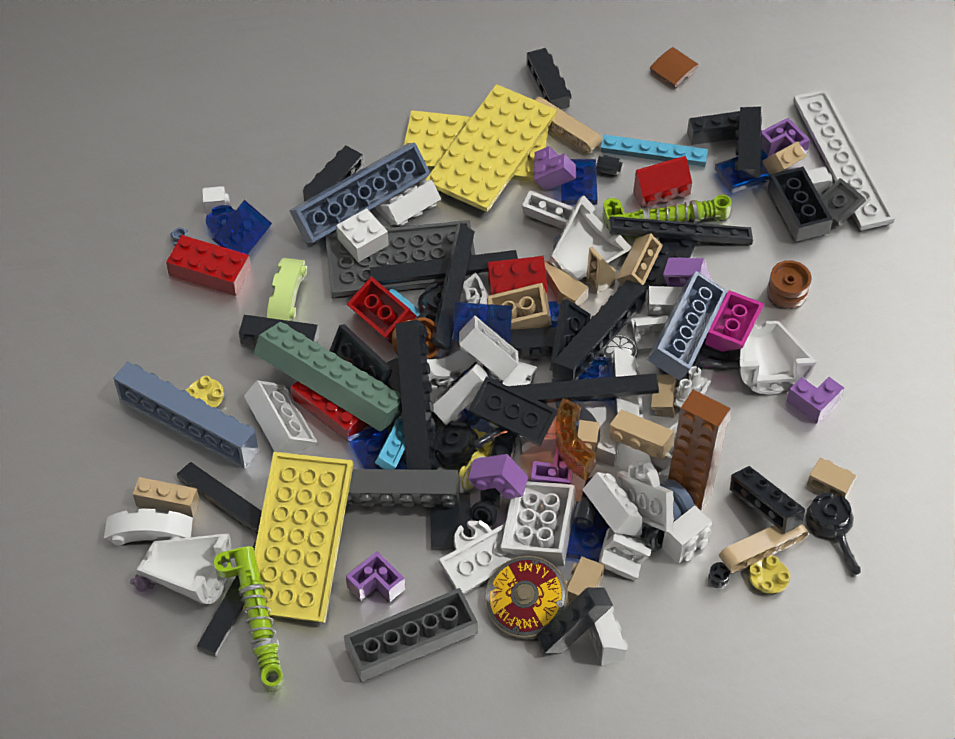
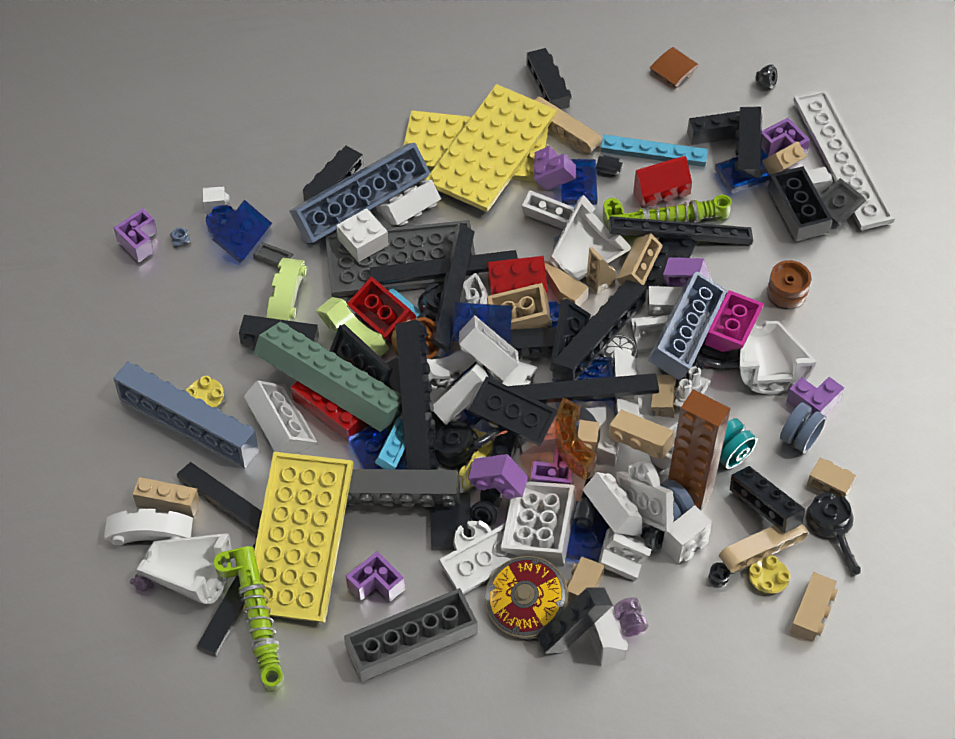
red brick [166,235,251,296] -> none
none -> medium lavender brick [114,208,157,262]
none -> dark grey tile [253,242,295,268]
none -> yellowish green brick [316,297,389,357]
none -> clear purple wheel [614,597,649,637]
none -> teal wheel [719,418,758,469]
none -> black brick [756,64,778,89]
none -> sand blue wheel [780,402,827,453]
none -> tan brick [790,572,838,642]

